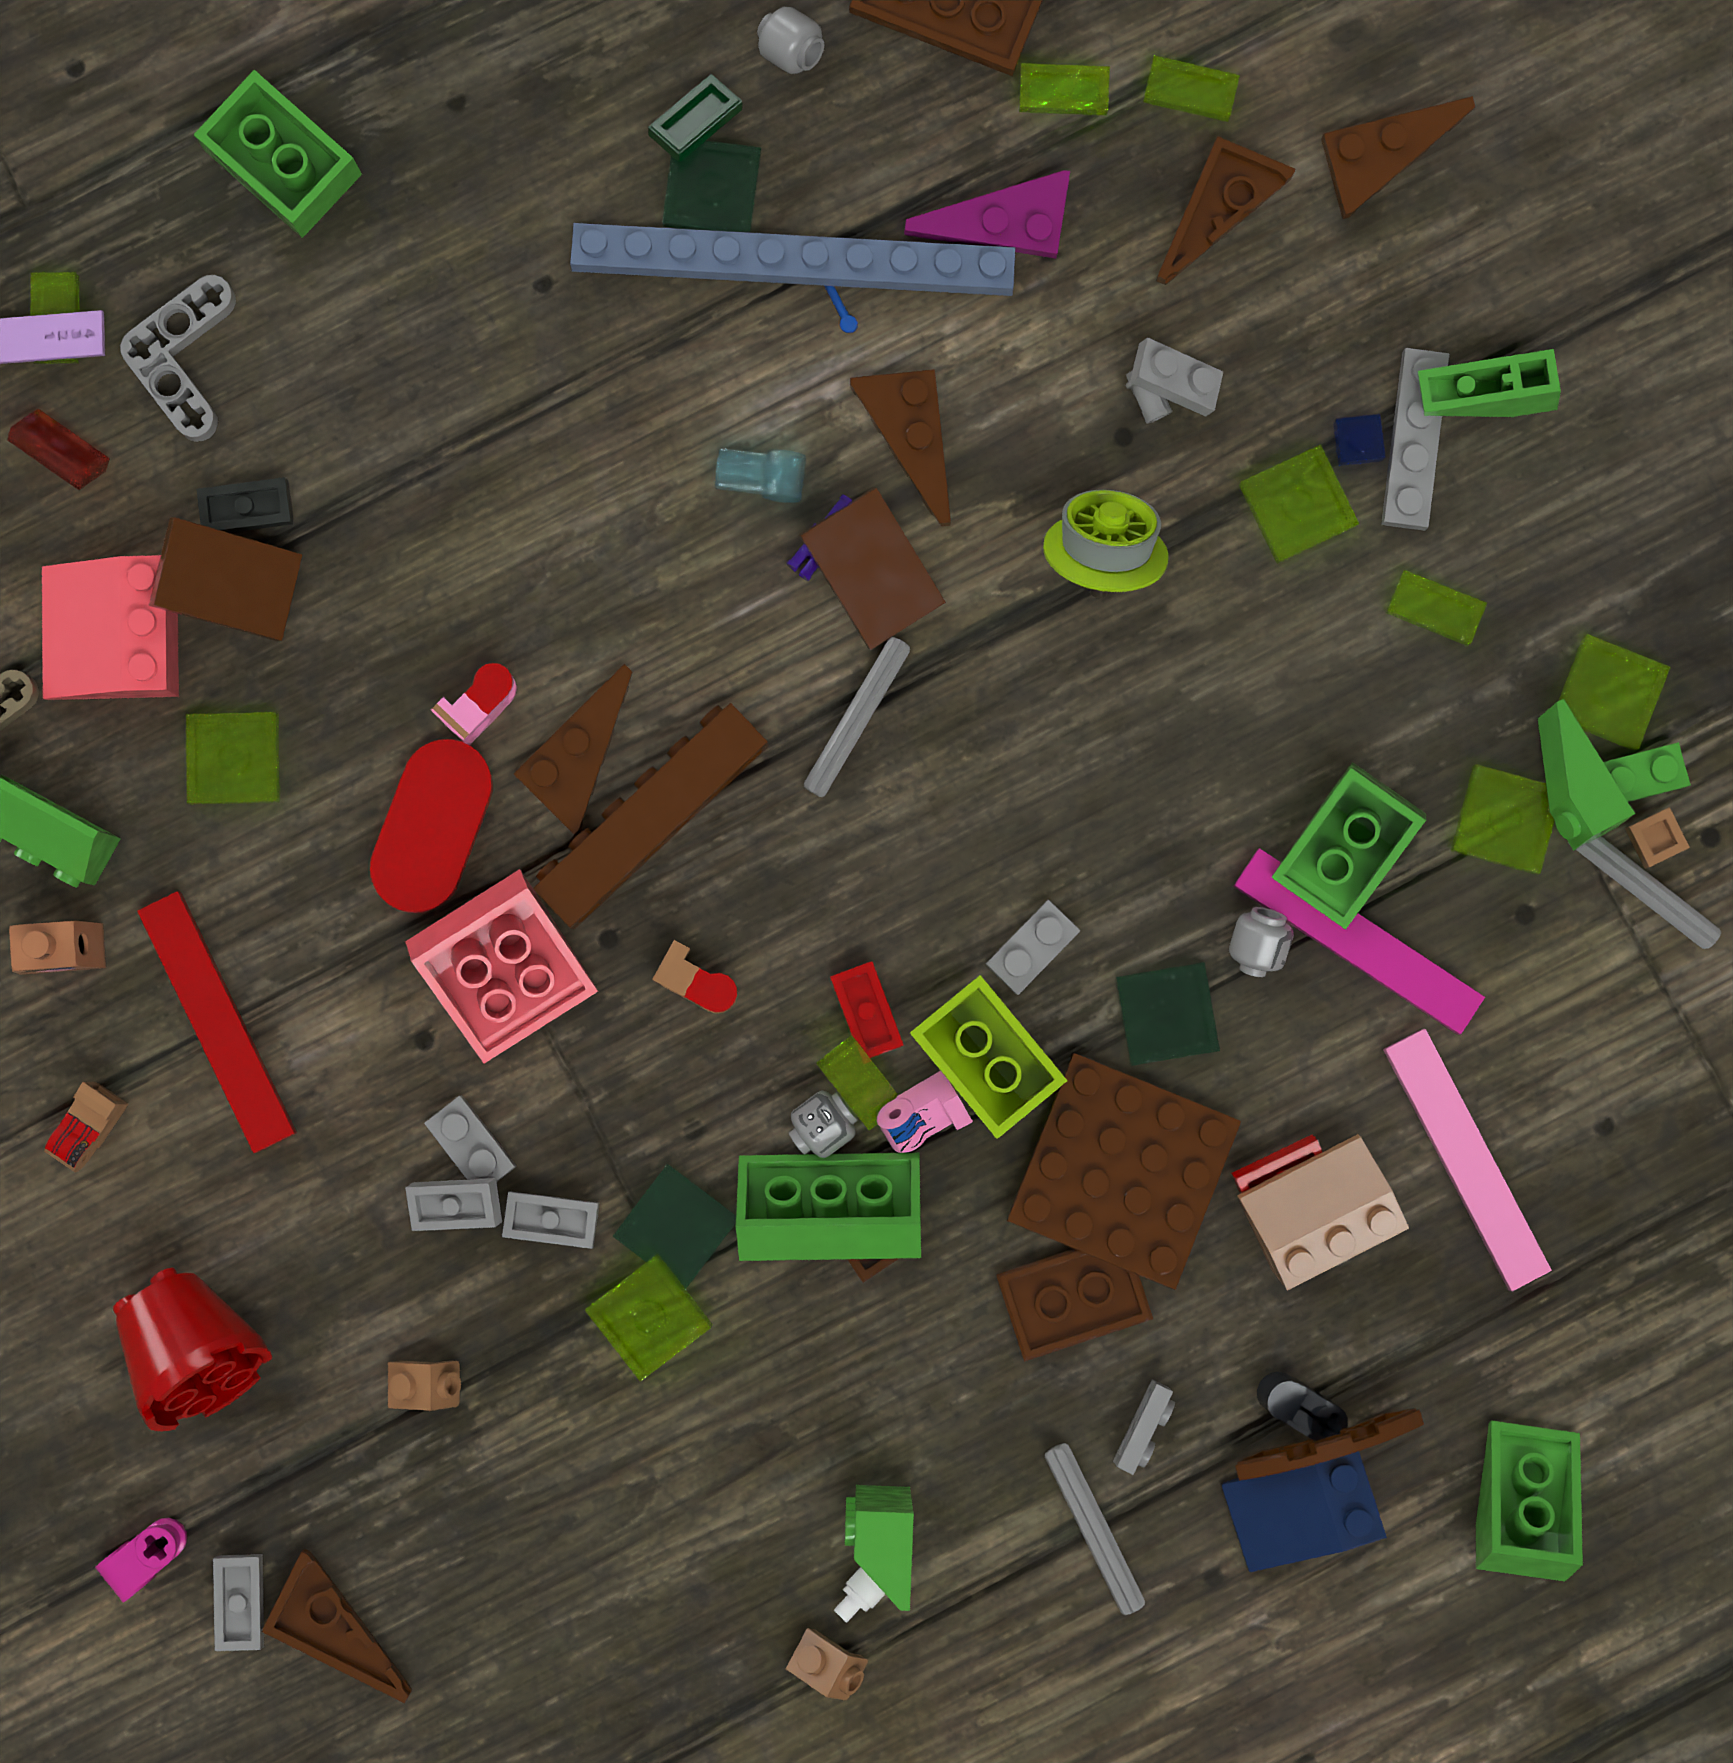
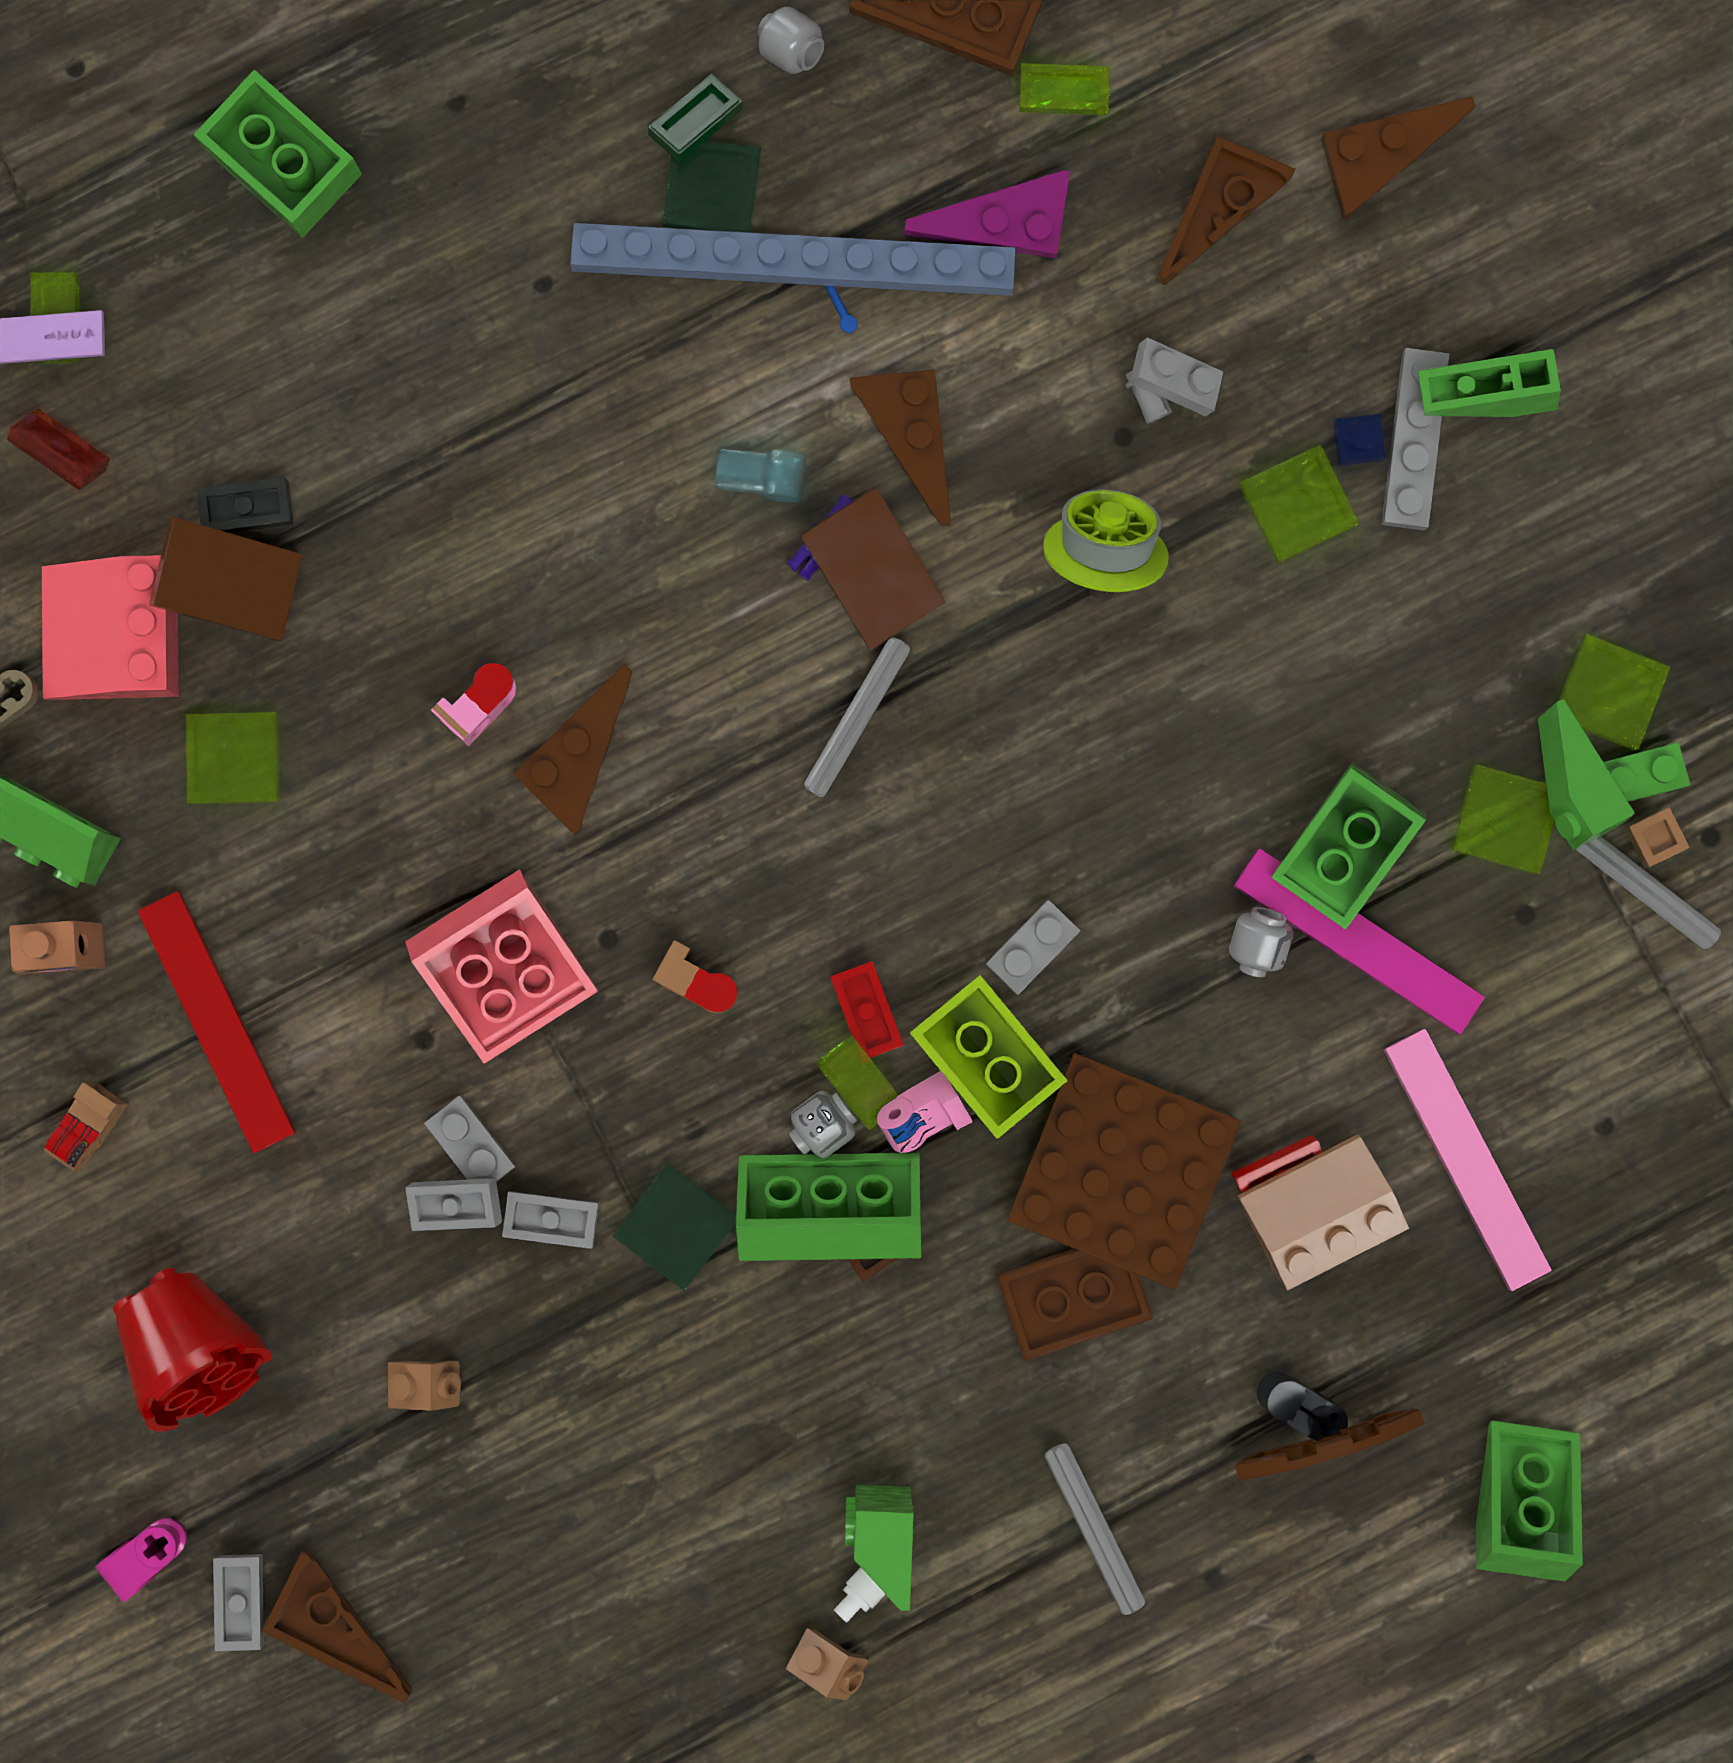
light grey beam [120,275,236,442] -> none
red tile [370,739,493,913] -> none
reddish brown brick [533,703,769,930] -> none
clear neon green tile [585,1253,713,1382] -> none
light grey plate [1113,1379,1175,1475] -> none
clear green tile [1115,962,1220,1066] -> none
clear neon green tile [1143,55,1240,122] -> none
dark blue slope [1220,1451,1387,1572] -> none
clear neon green tile [1386,570,1487,646] -> none

